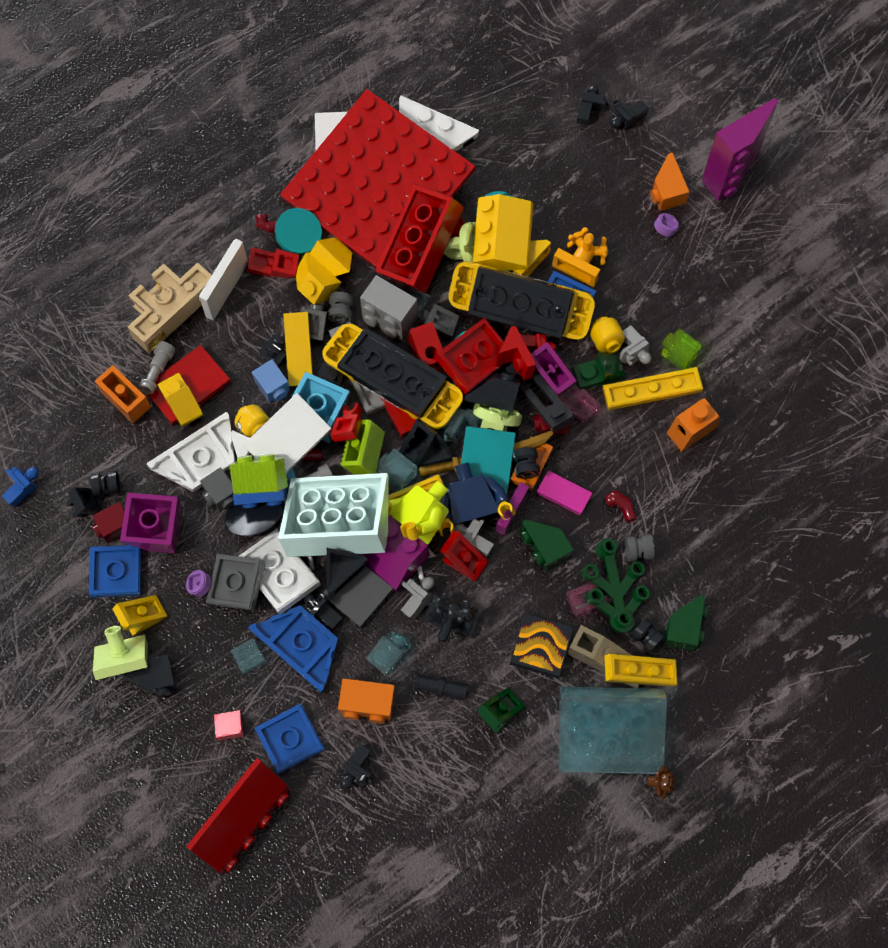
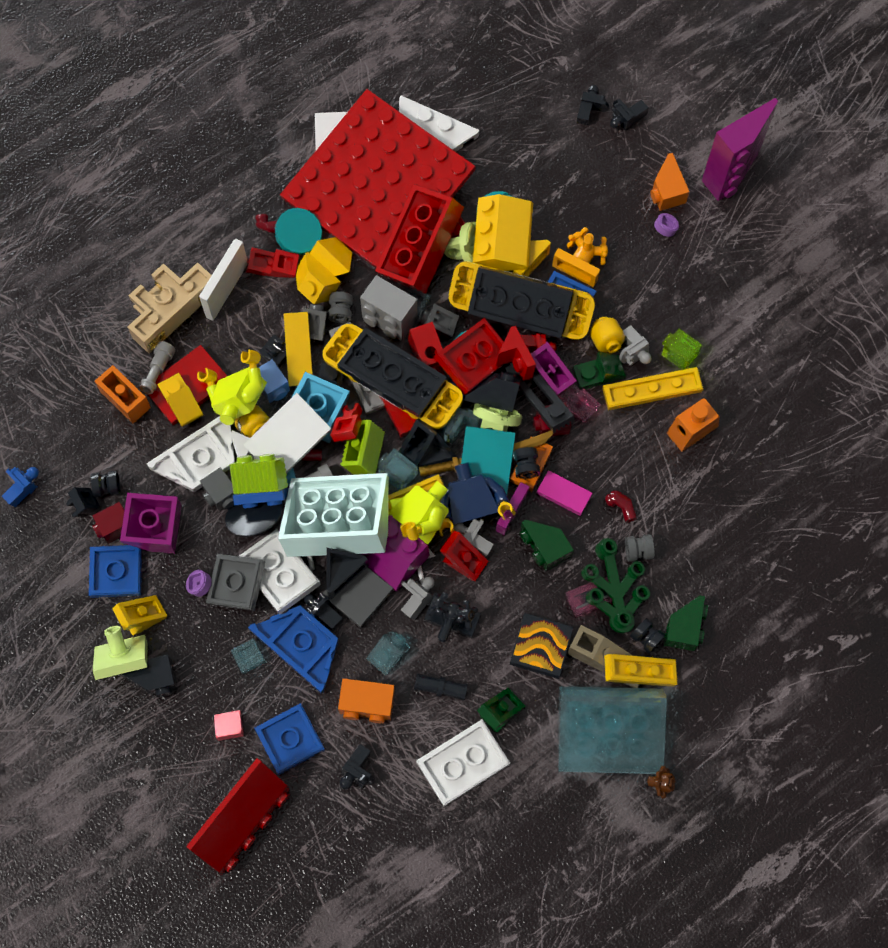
none -> neon yellow torso [197,349,267,425]
none -> white tile [416,720,511,807]

